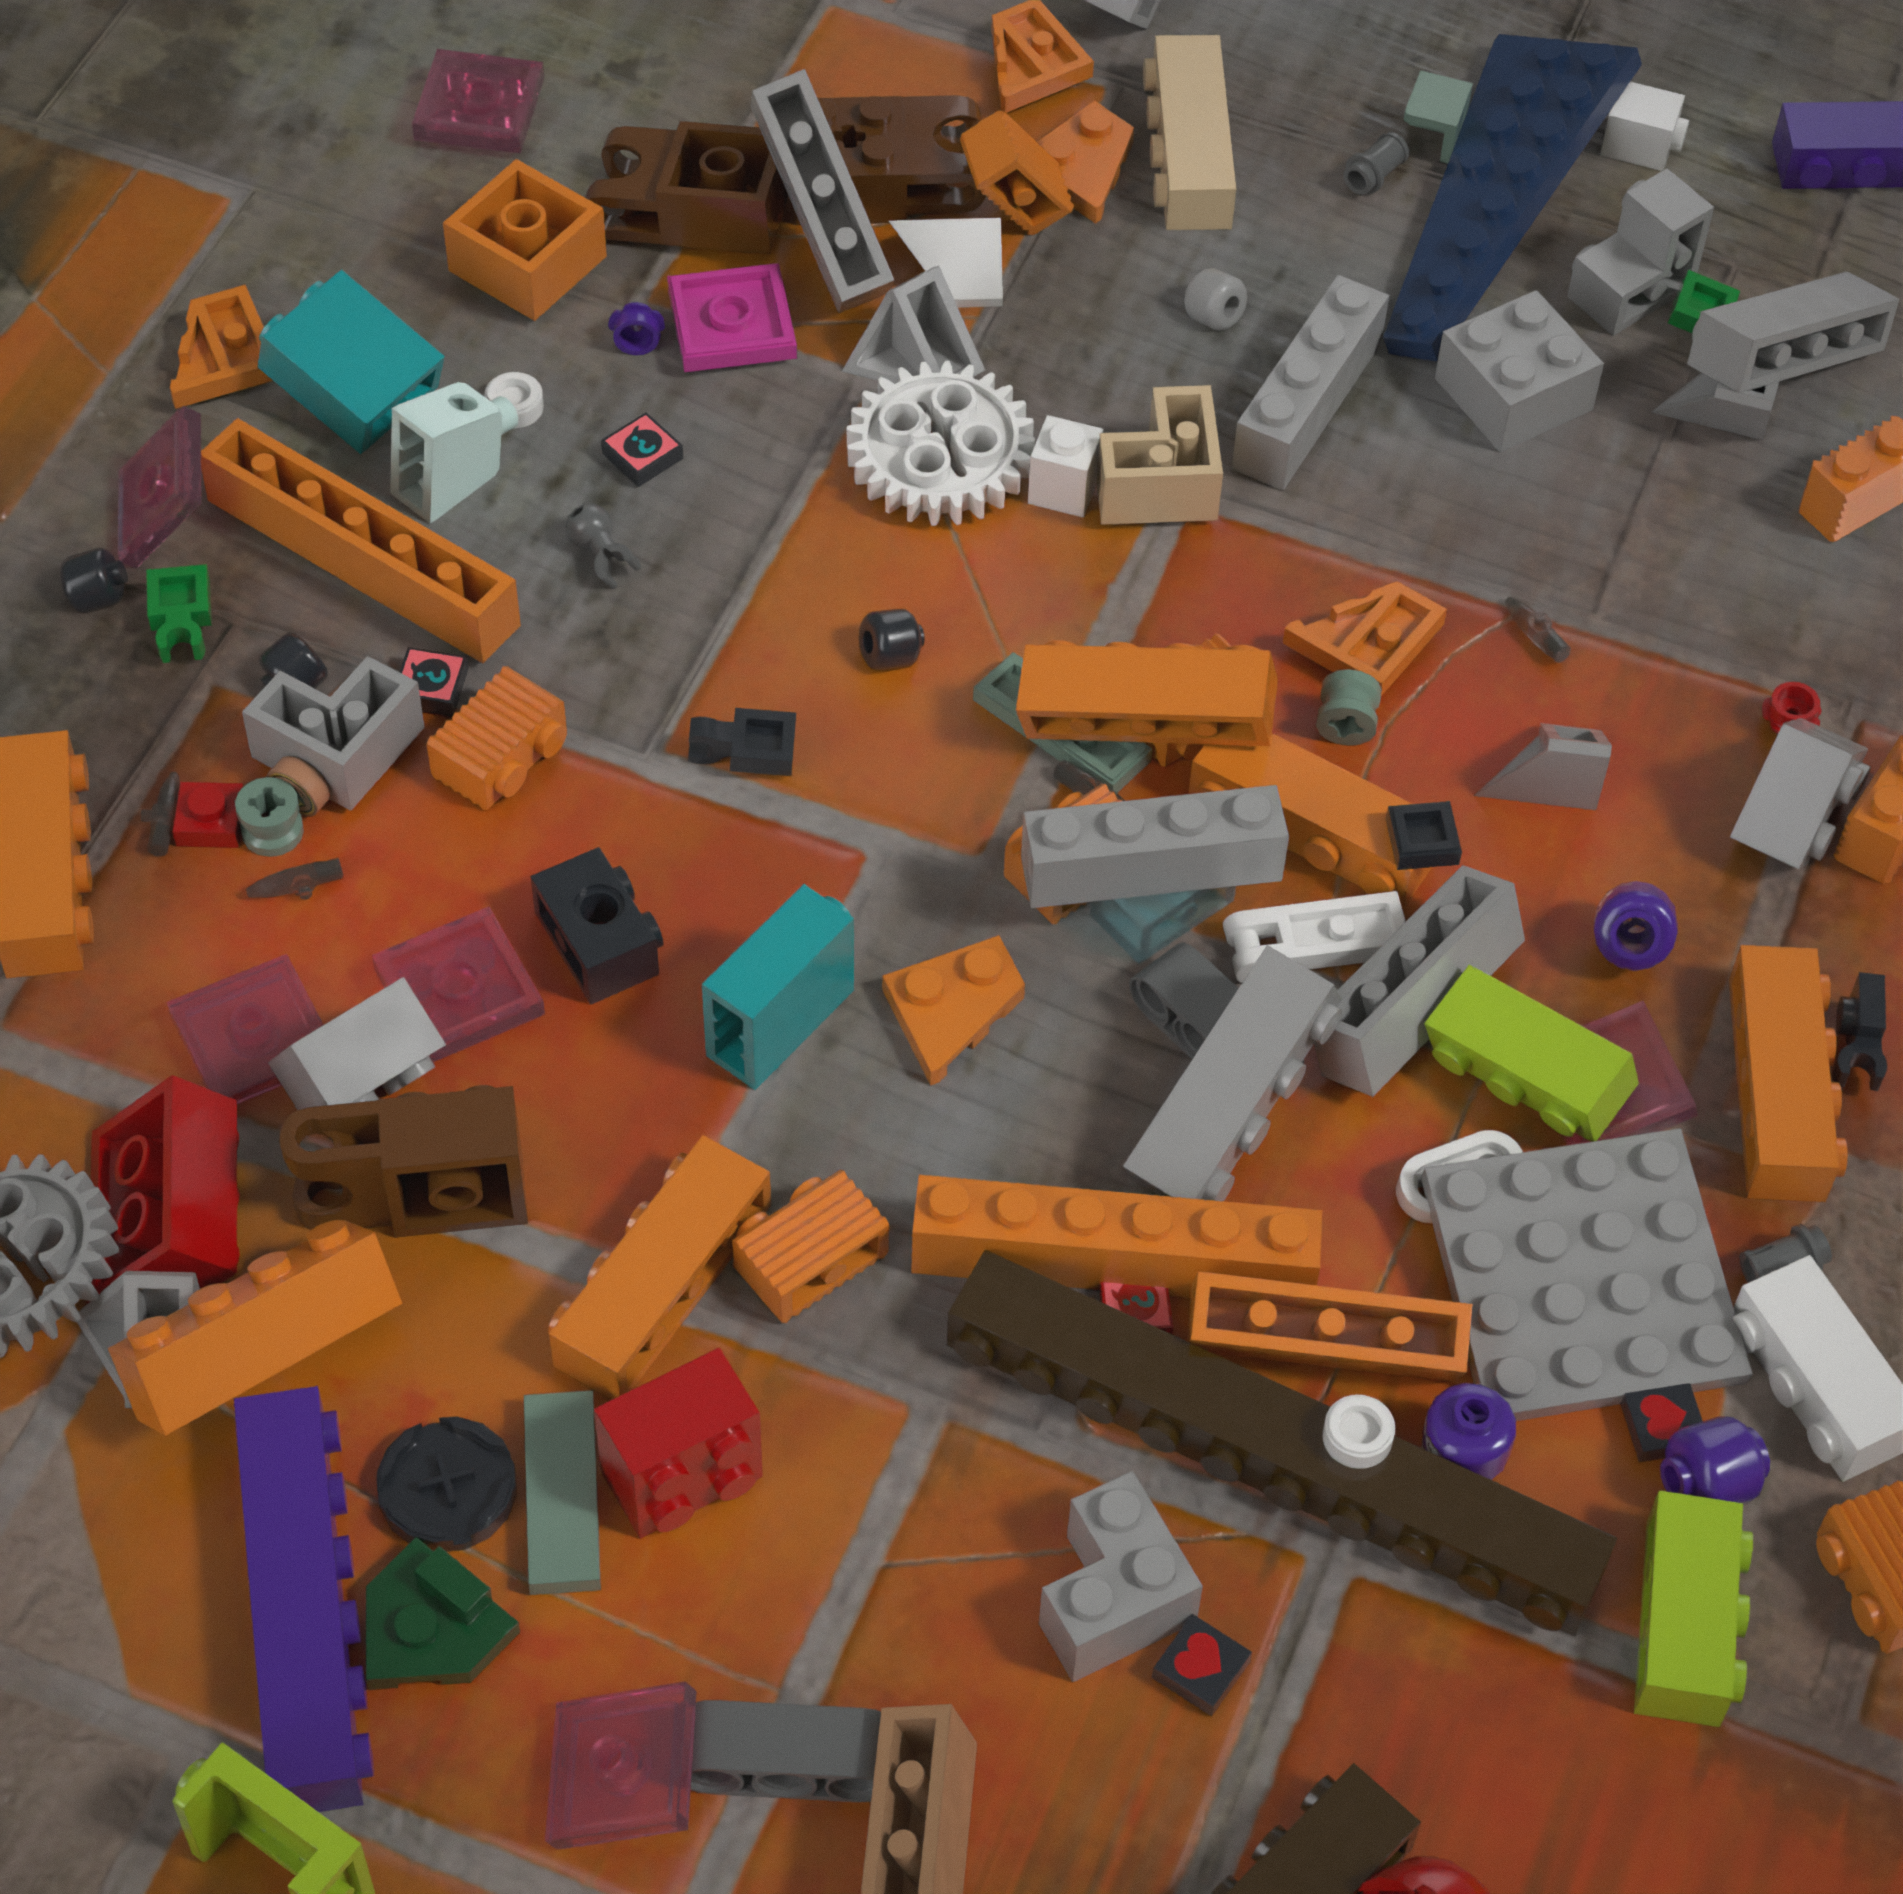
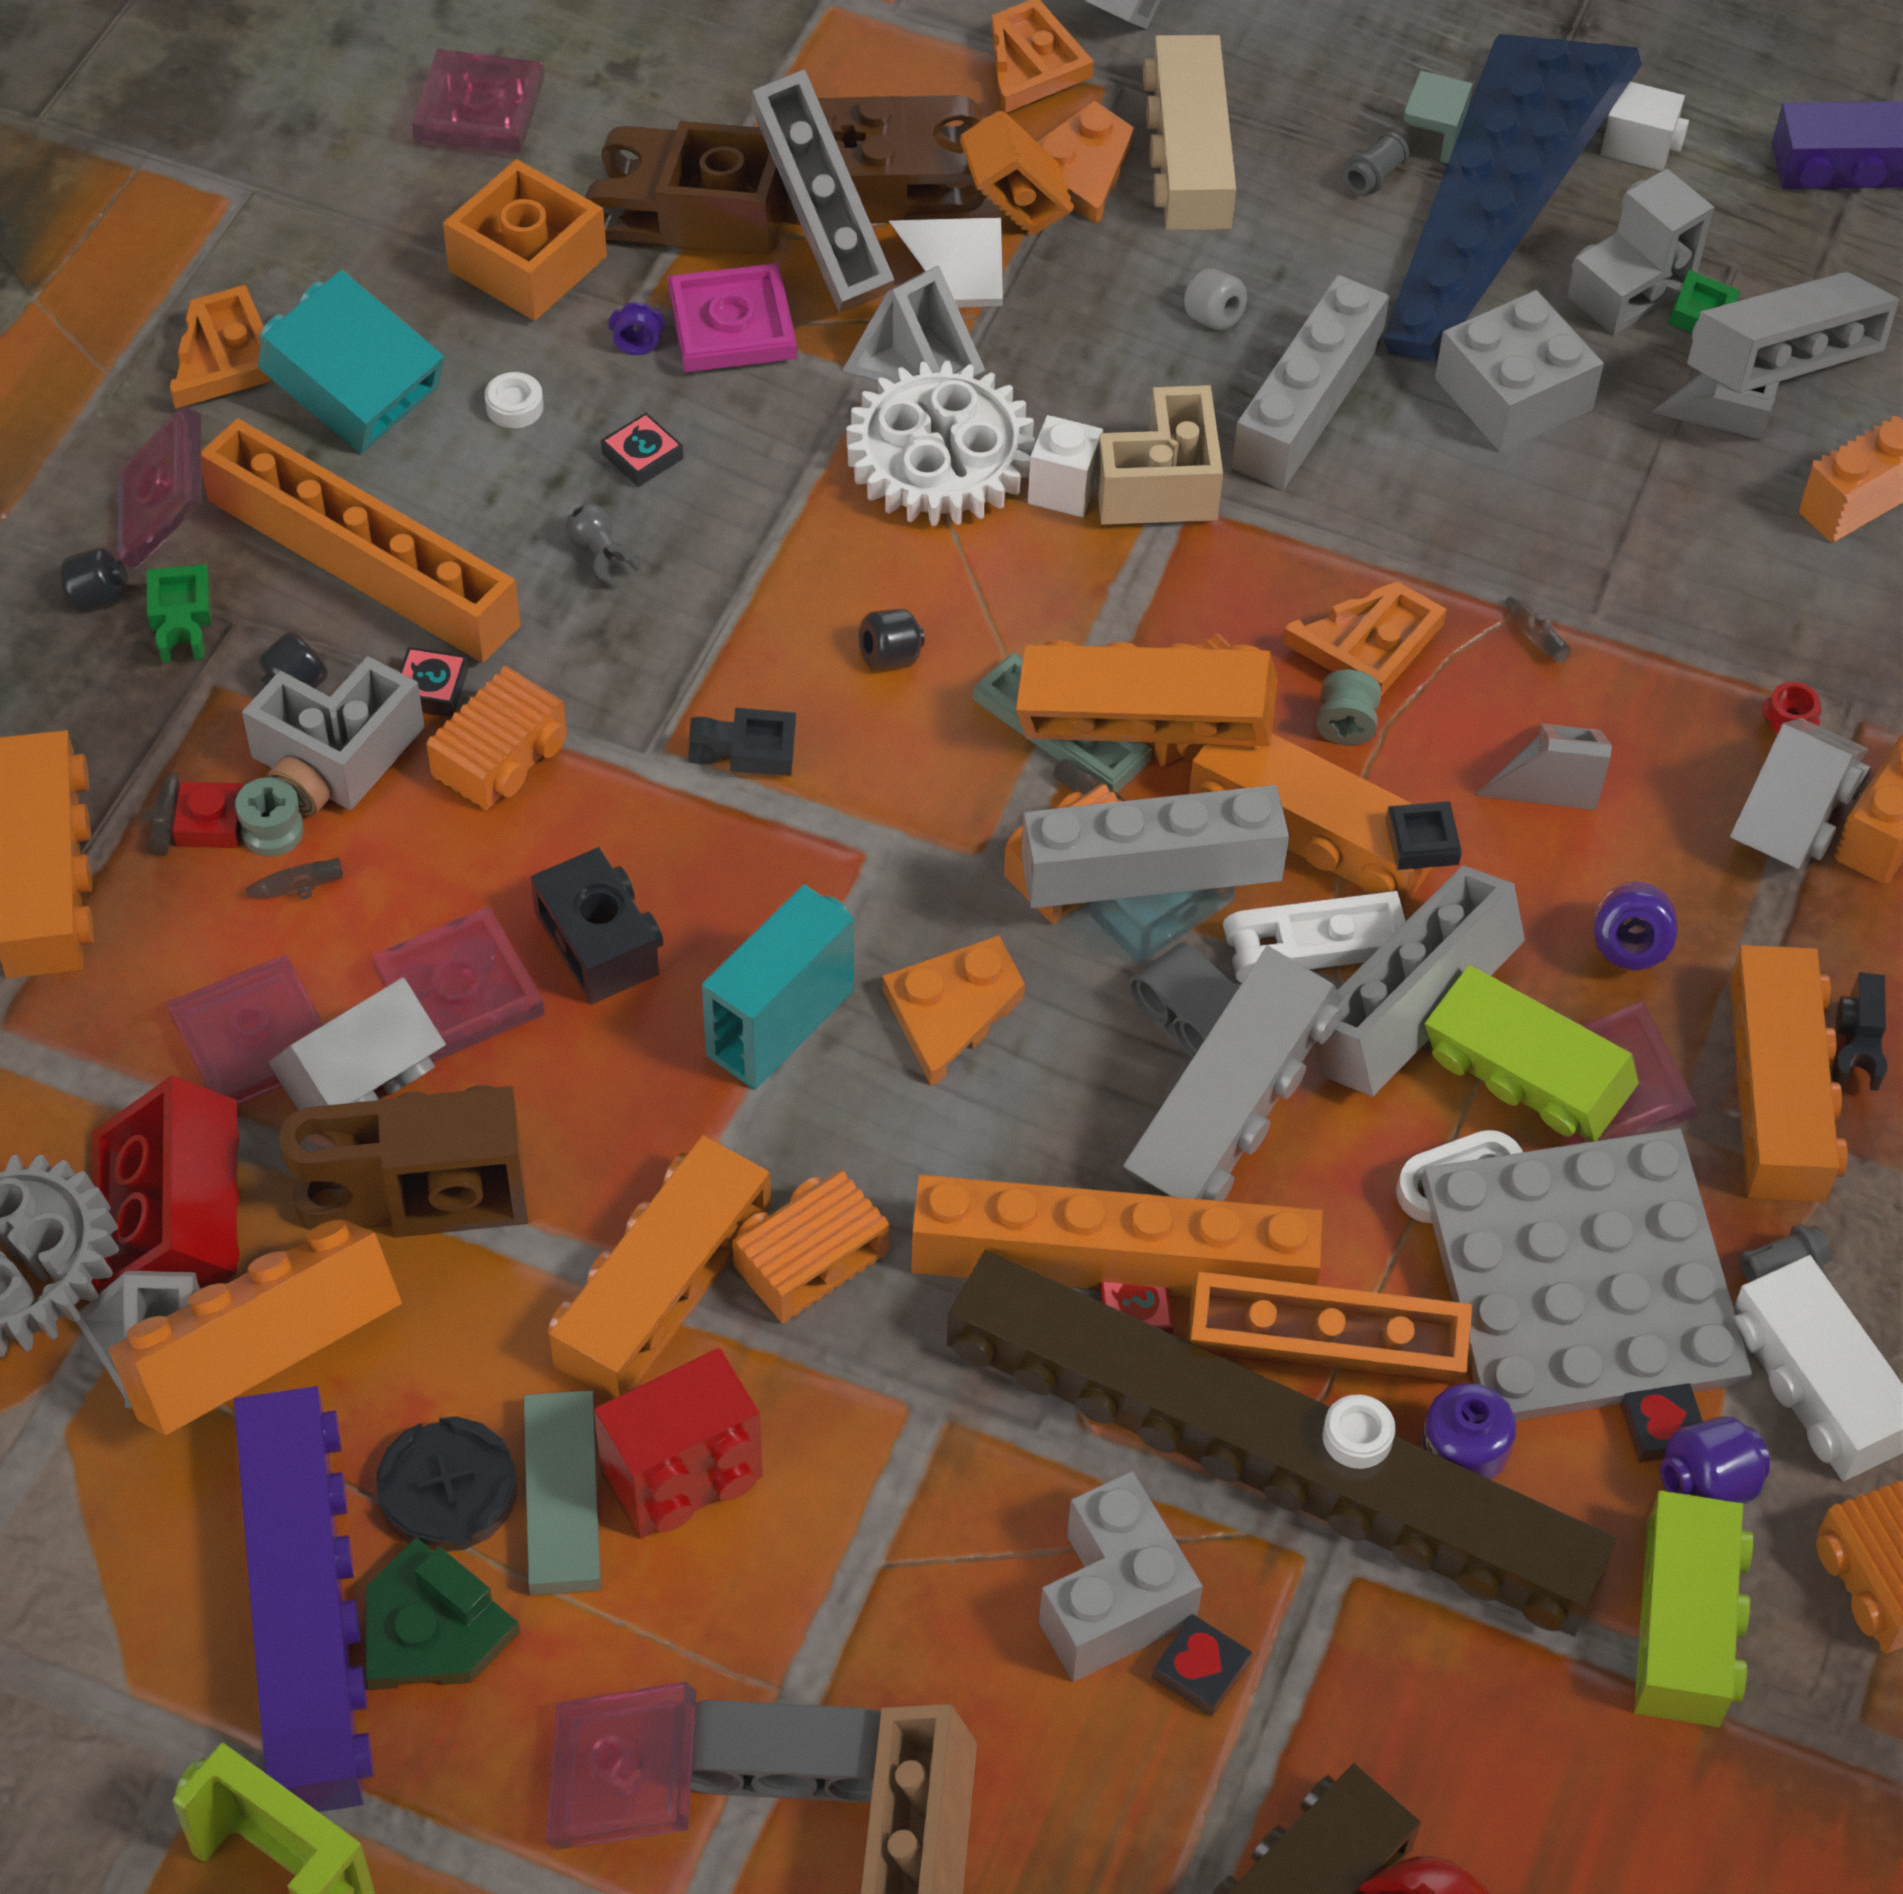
light aqua torso [390,382,518,523] -> none

